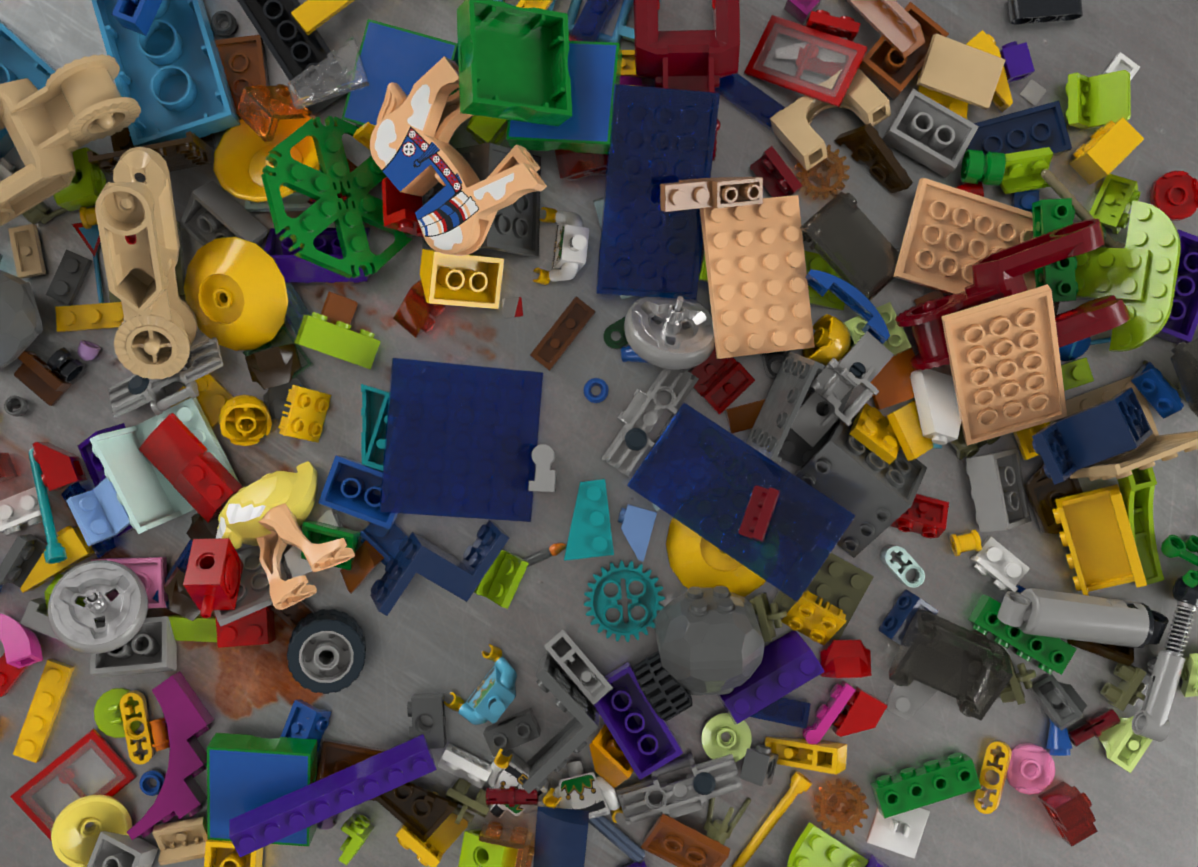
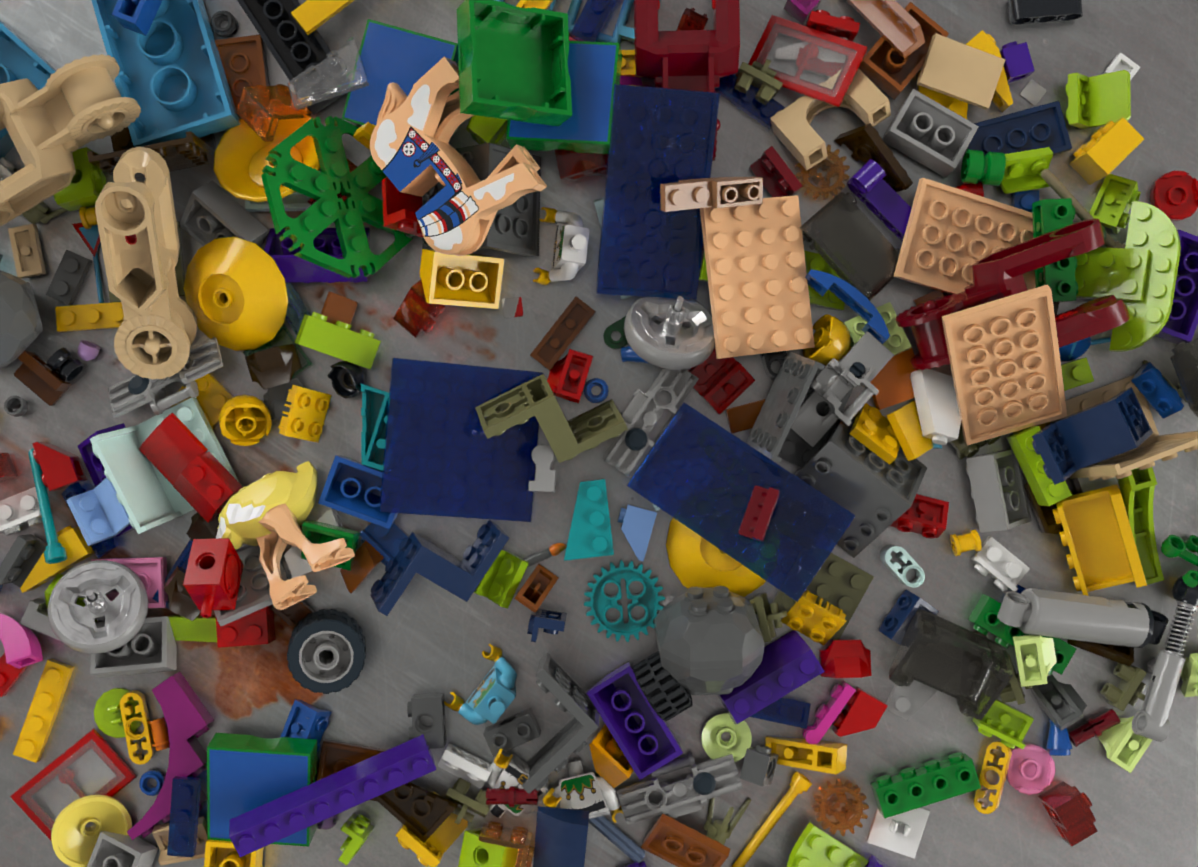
light grey slope [544,630,613,705] -> none
none -> clear blue plate [167,776,201,857]
none -> black hair [327,361,365,399]
none -> olive bracket [475,374,628,463]
none -> dark orange slope [514,563,559,613]
none -> dark blue bracket [527,608,567,642]
none -> red slope [547,349,593,404]
none -> clear red tile [676,7,709,31]
none -> olive hips [734,59,783,105]
none -> dark purple beam [847,159,912,242]
none -> lime bracket [973,694,1034,749]
none -> lime brick [1006,426,1072,506]
none -> yellowish green slope [1013,635,1057,687]

